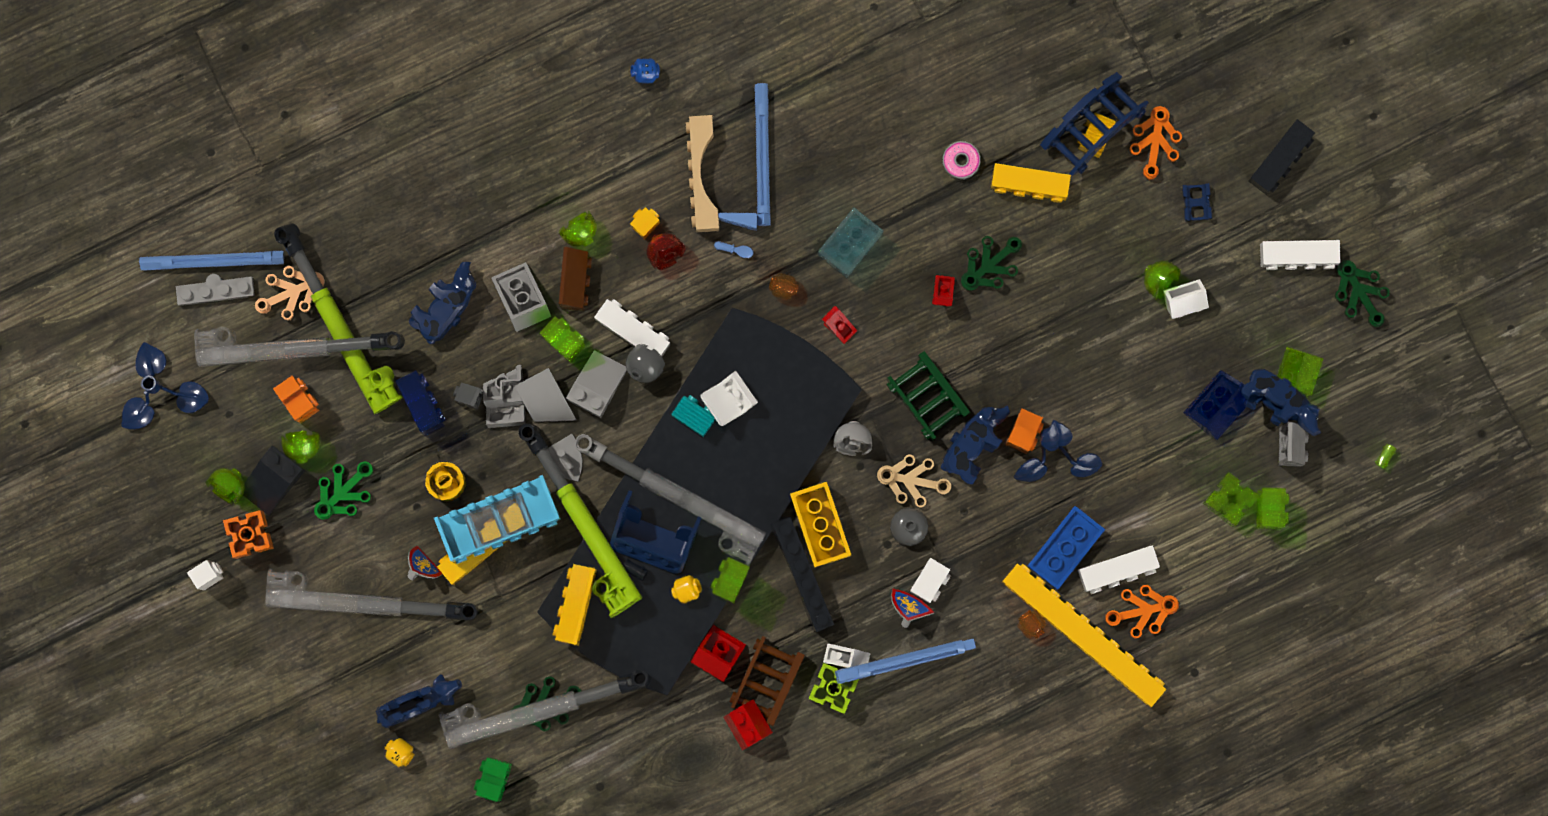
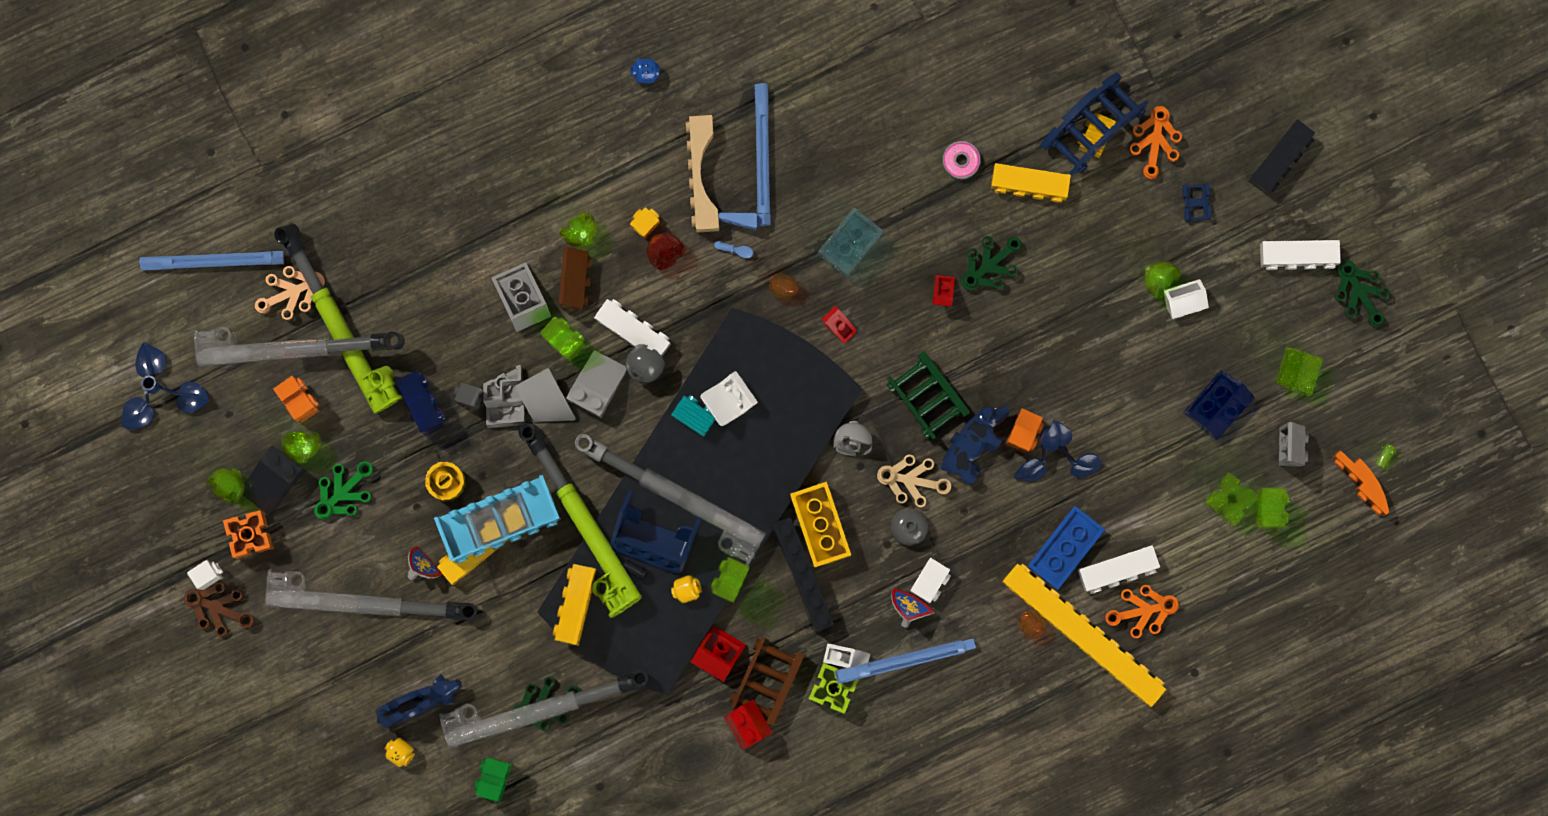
light grey hinge [176,274,255,306] -> none
dark blue animal [409,262,476,344] -> none
light grey shield [547,434,582,481] -> none
dark blue animal [1241,369,1321,436] -> none
none -> reddish brown plant [184,582,255,637]
none -> orange slope [1332,450,1389,516]

